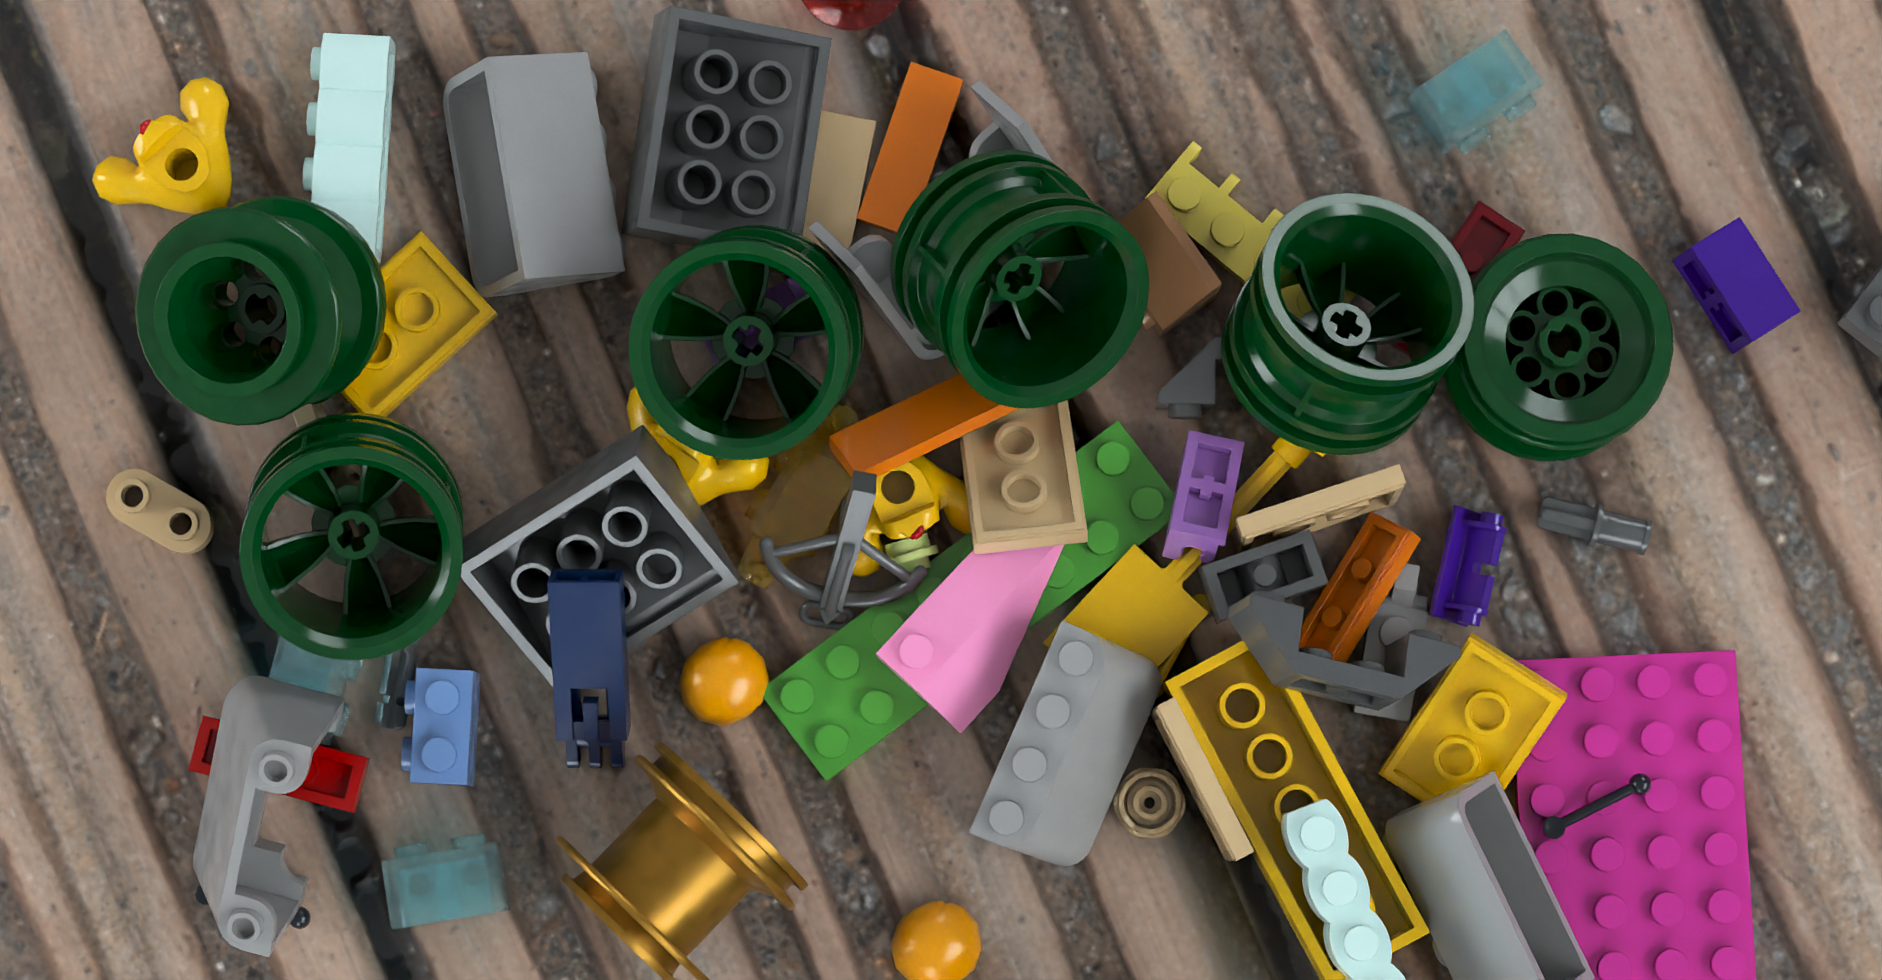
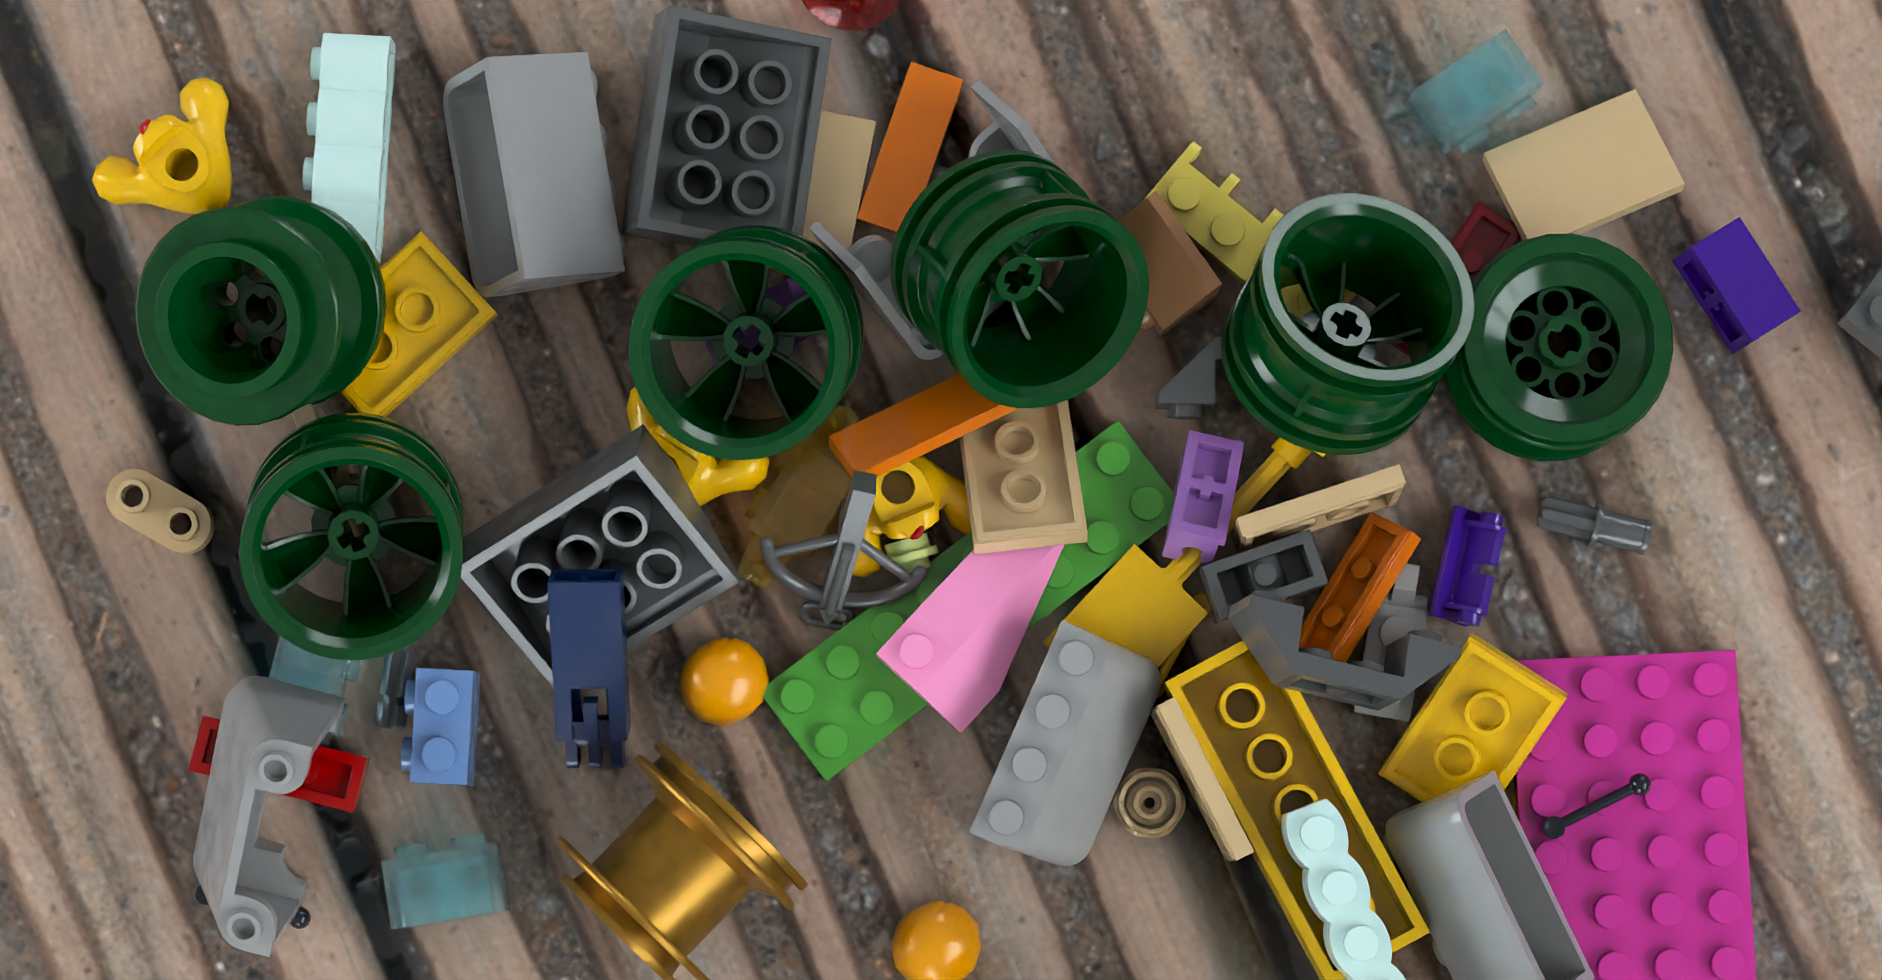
none -> tan tile [1482,89,1685,240]

